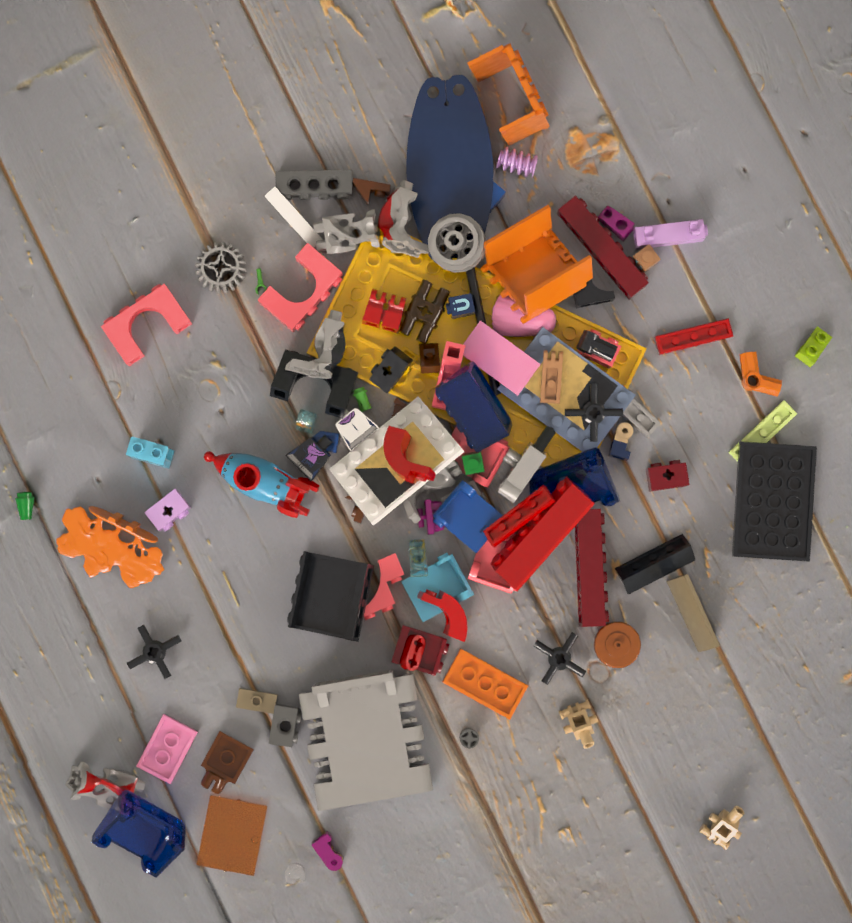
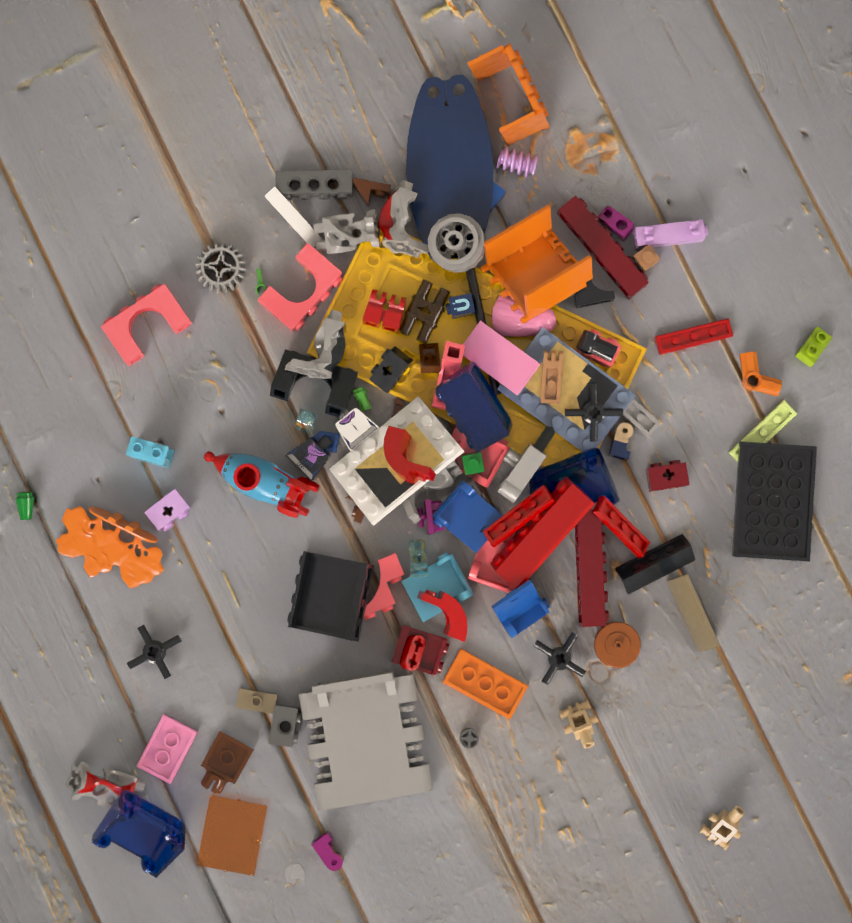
none -> blue door [491,580,551,638]
none -> red tile [592,496,650,558]

